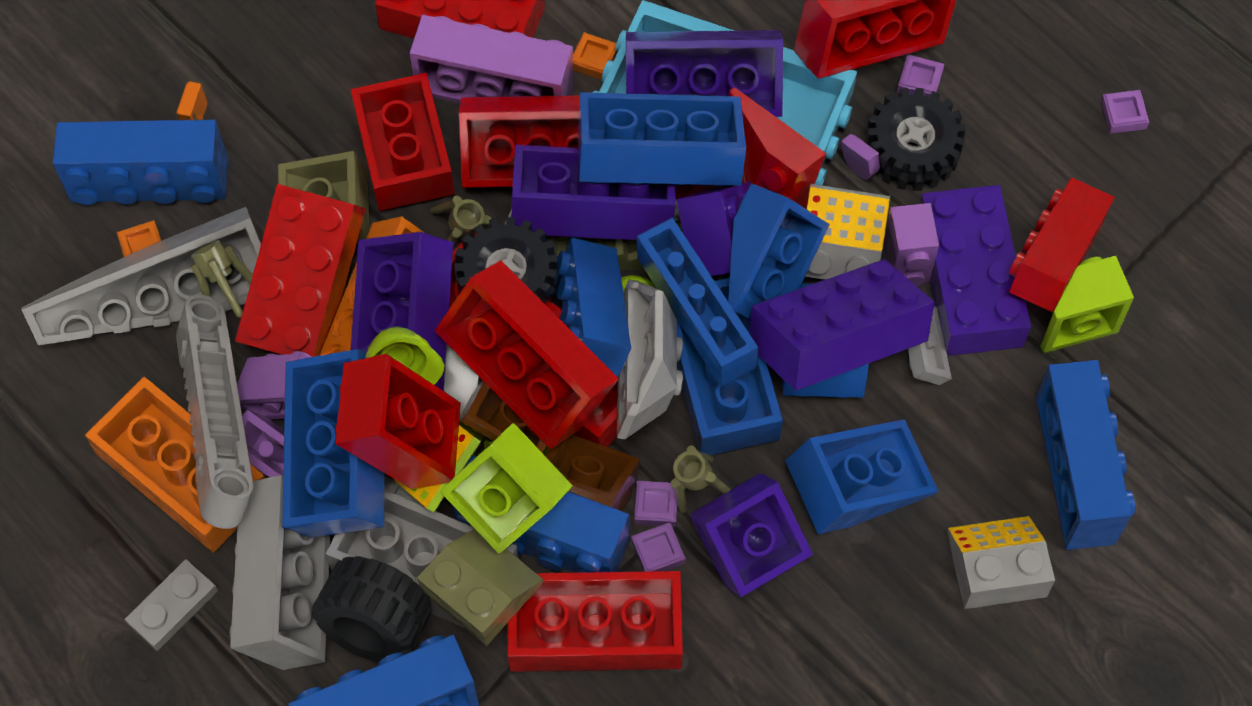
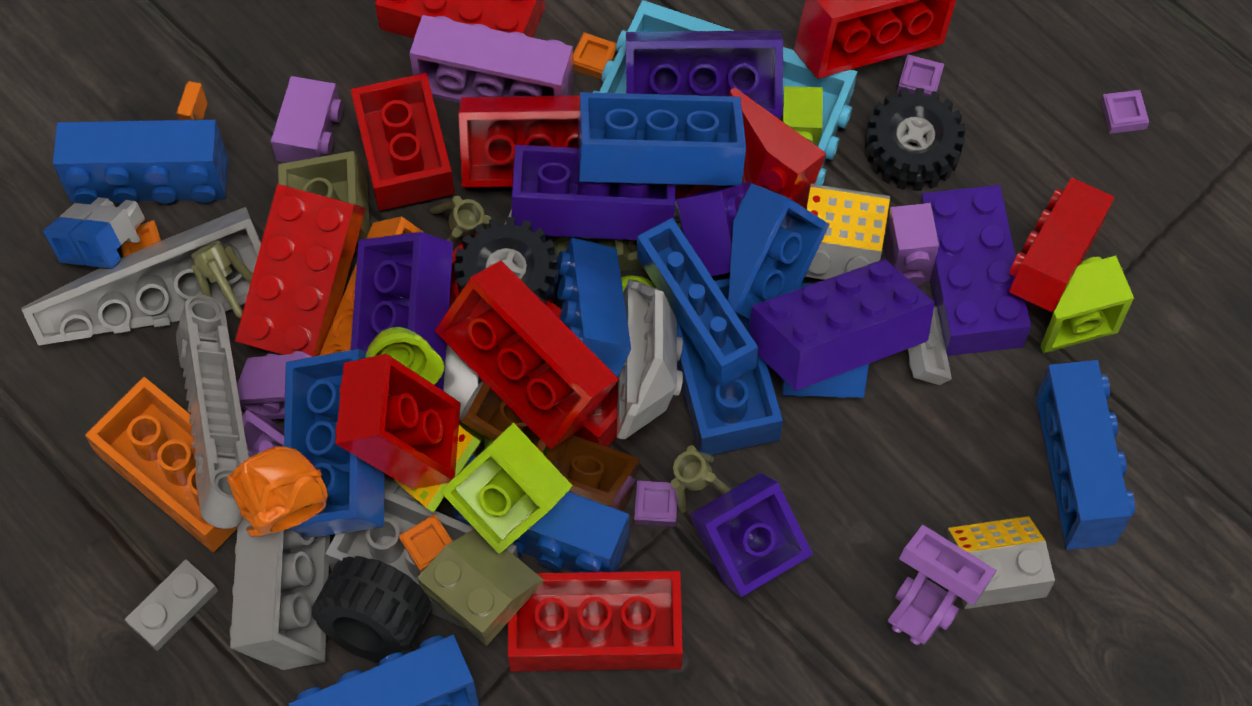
medium lavender tile [631,522,685,571] -> none
blue slope [785,419,939,534] -> none
medium lavender tile [841,134,880,180] -> none
none -> blue hips [43,197,145,269]
none -> orange piece [227,446,328,537]
none -> medium lavender brick [271,76,344,163]
none -> orange tile [398,514,453,574]
none -> lime brick [781,86,823,147]
none -> medium lavender tile [888,524,997,645]

